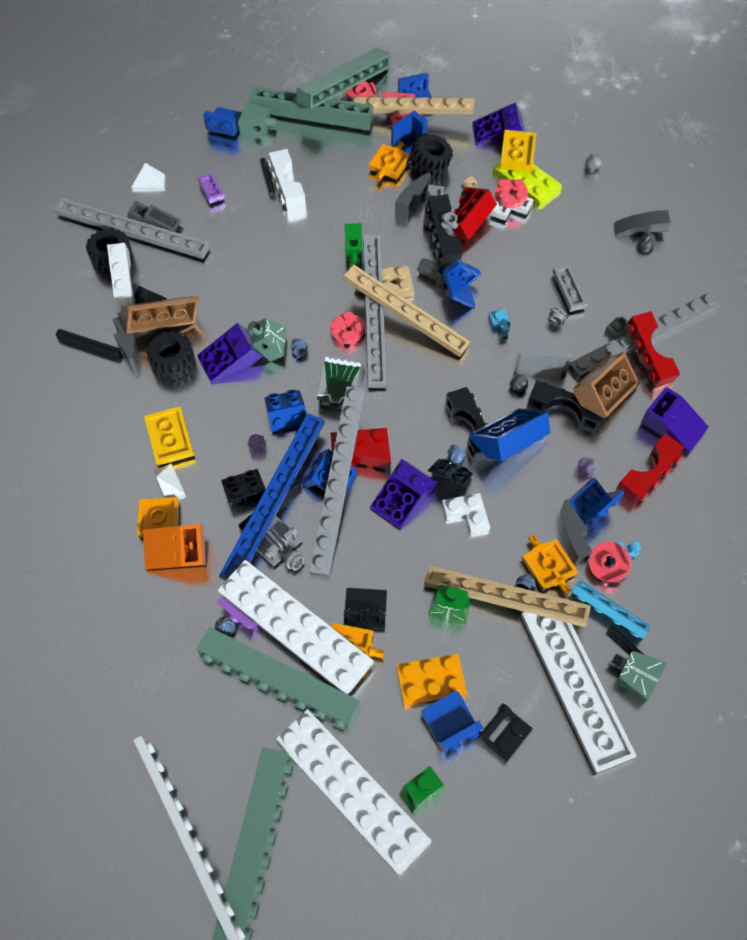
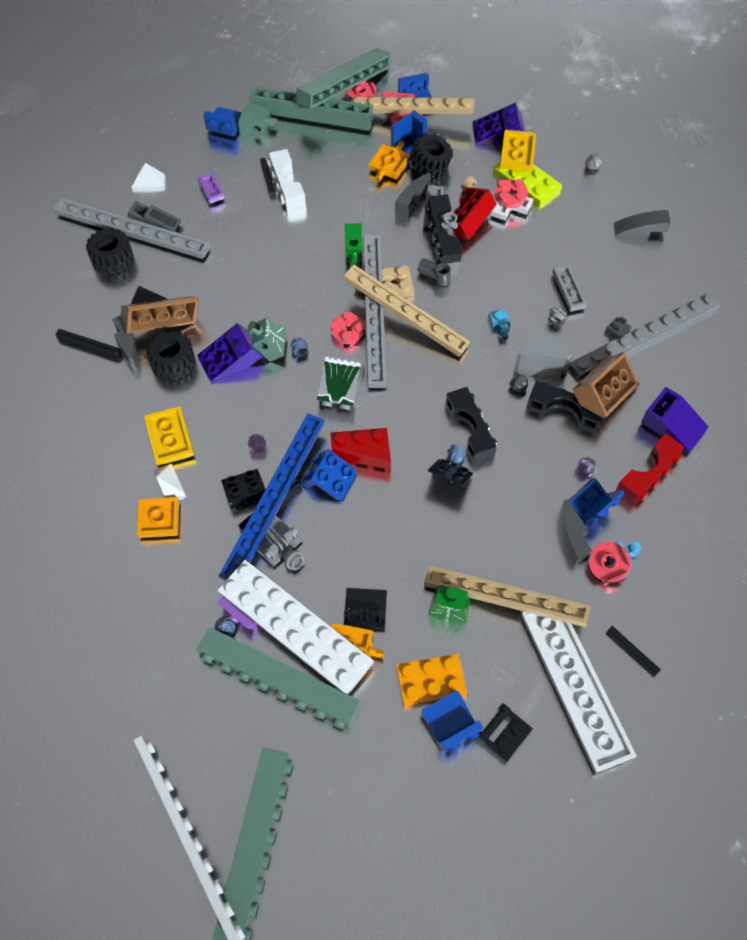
white arch [107,243,136,316] -> none
orange slope [143,524,206,570] -> none
blue bracket [264,389,307,432] -> none
white plate [275,709,432,876] -> none
light grey plate [309,386,366,577] -> none
dark purple slope [370,459,438,529] -> none
green torso [399,766,446,814] -> none
white plate [442,493,490,534] -> none
blue bracket [443,259,481,308] -> none
blue slope [469,408,551,462] -> none
sand blue plate [515,574,536,591] -> none
light orange plate [521,534,578,595] -> none
medium azure plate [571,580,651,639] -> none
sand green torso [610,651,667,701] -> none
red arch [626,311,680,387] -> none
dark grey plate [638,233,656,250] -> none

